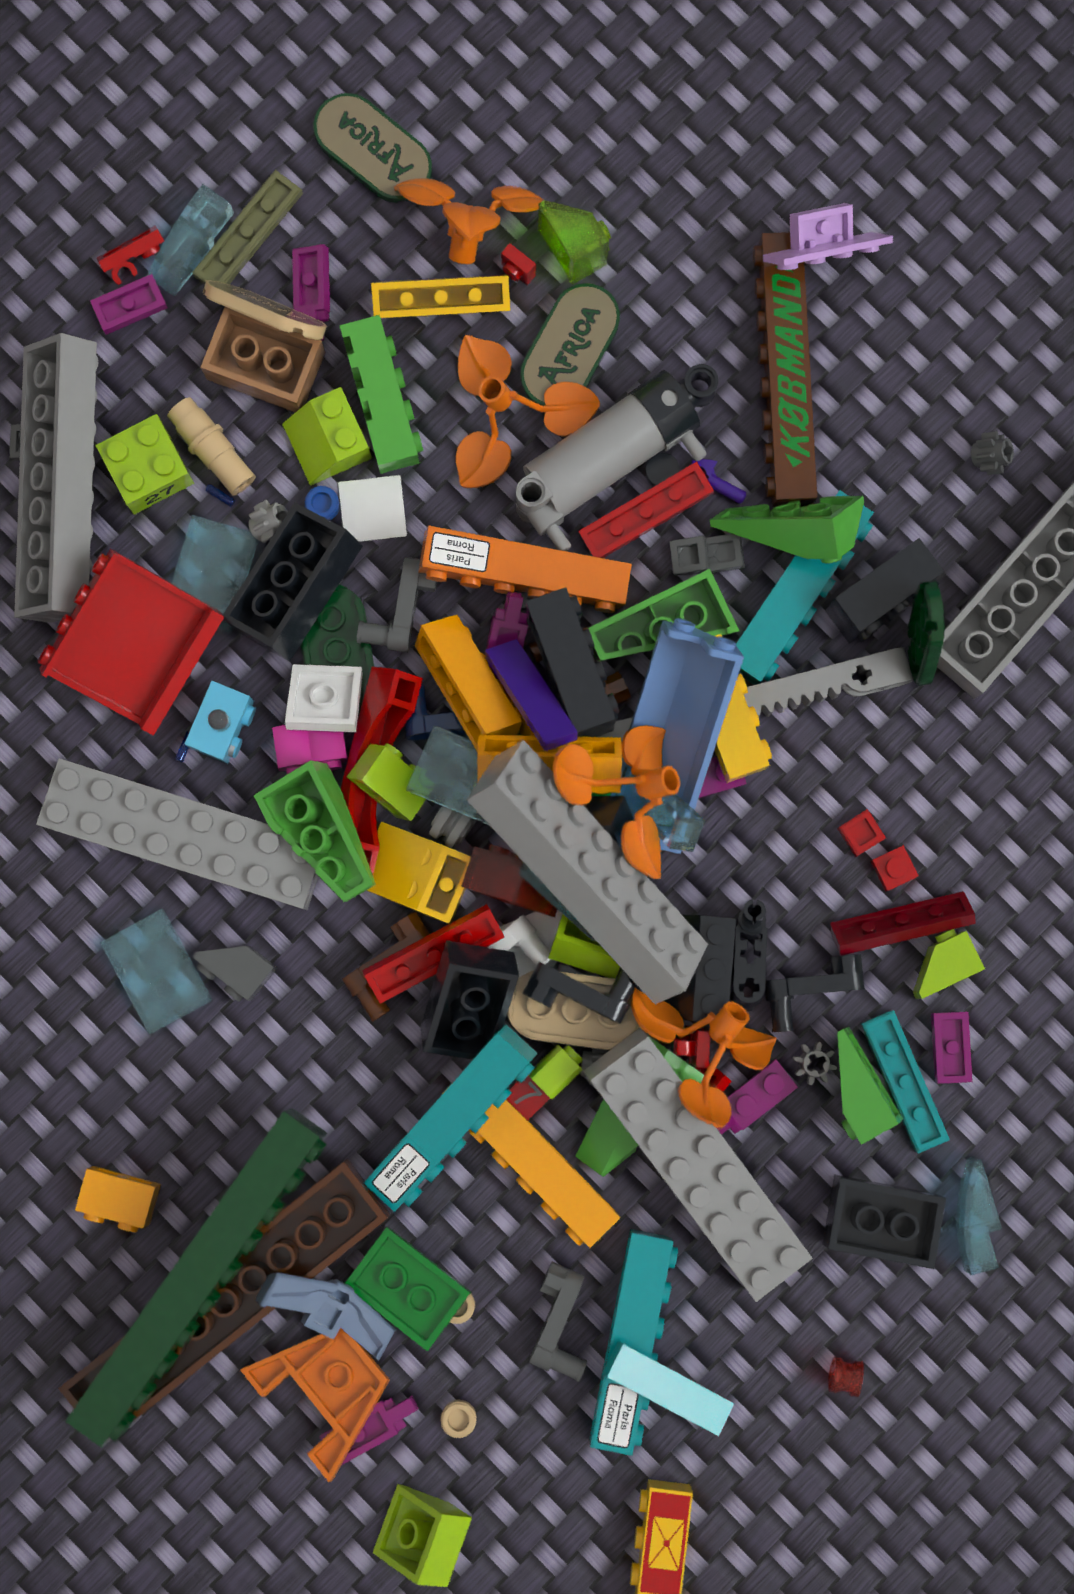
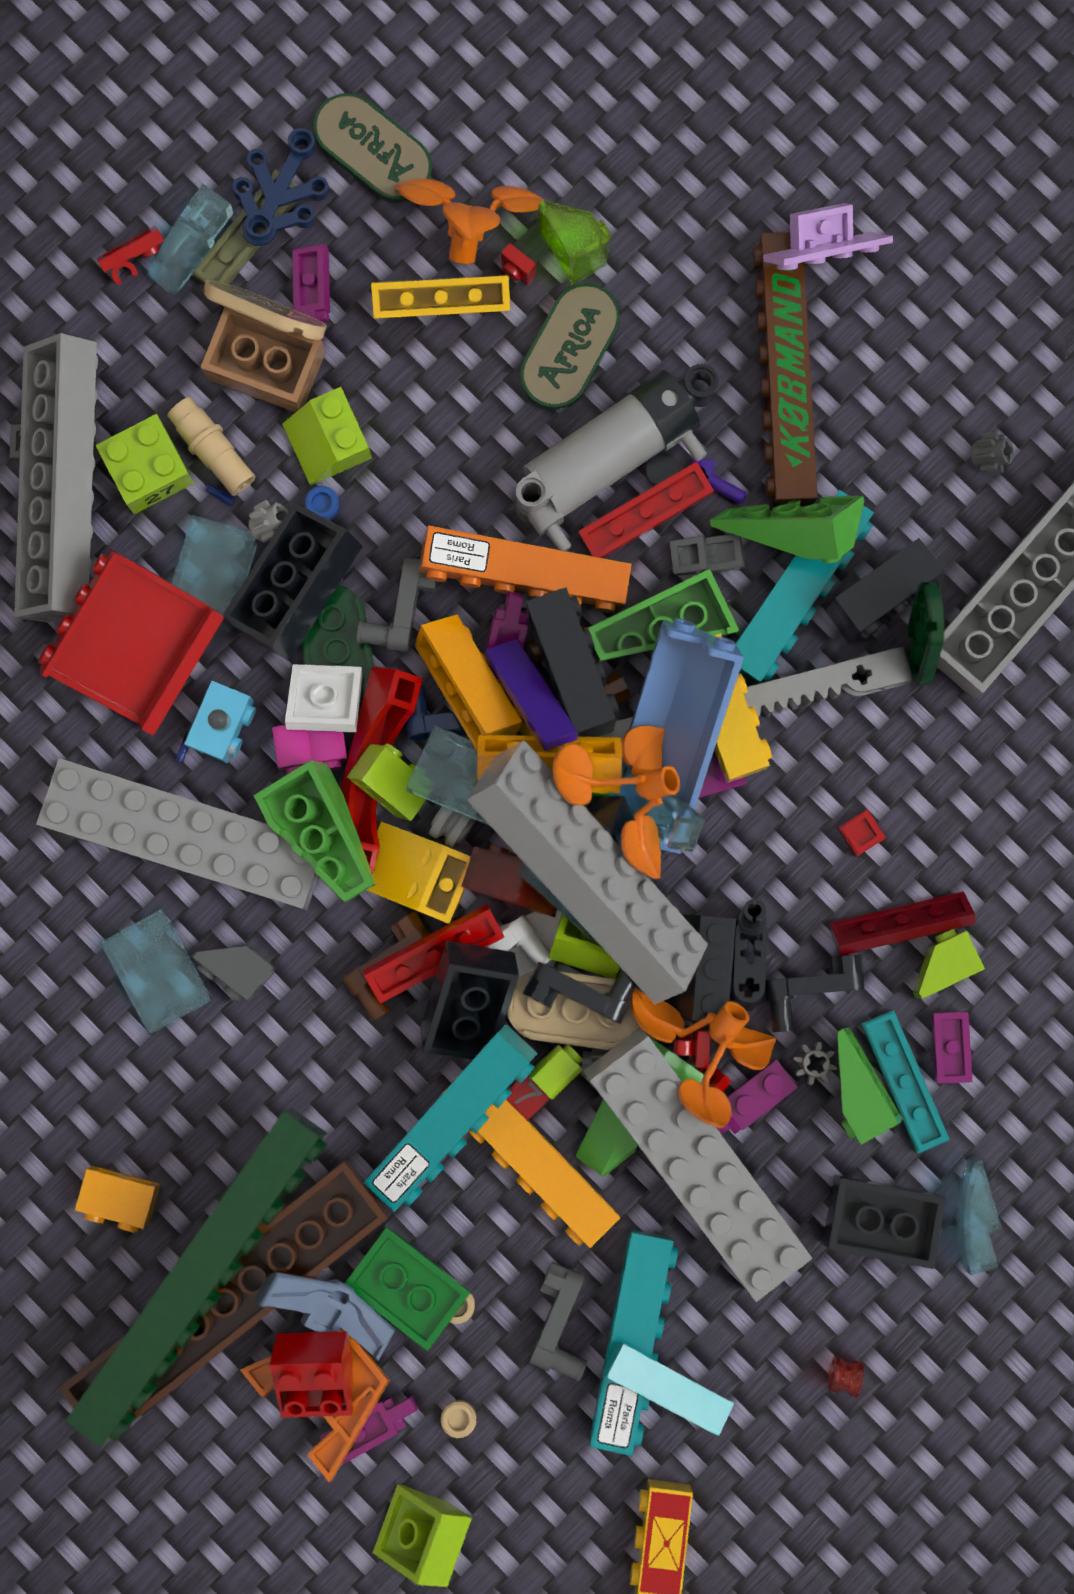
magenta plate [90,274,168,335] -> none
white sticker [338,475,407,542] -> none
bright green wedge [339,315,423,474] -> none
orange plant [456,335,600,488] -> none
red plate [871,845,919,892] -> none
none -> dark blue plant [232,128,329,246]
none -> red slope [269,1331,353,1418]

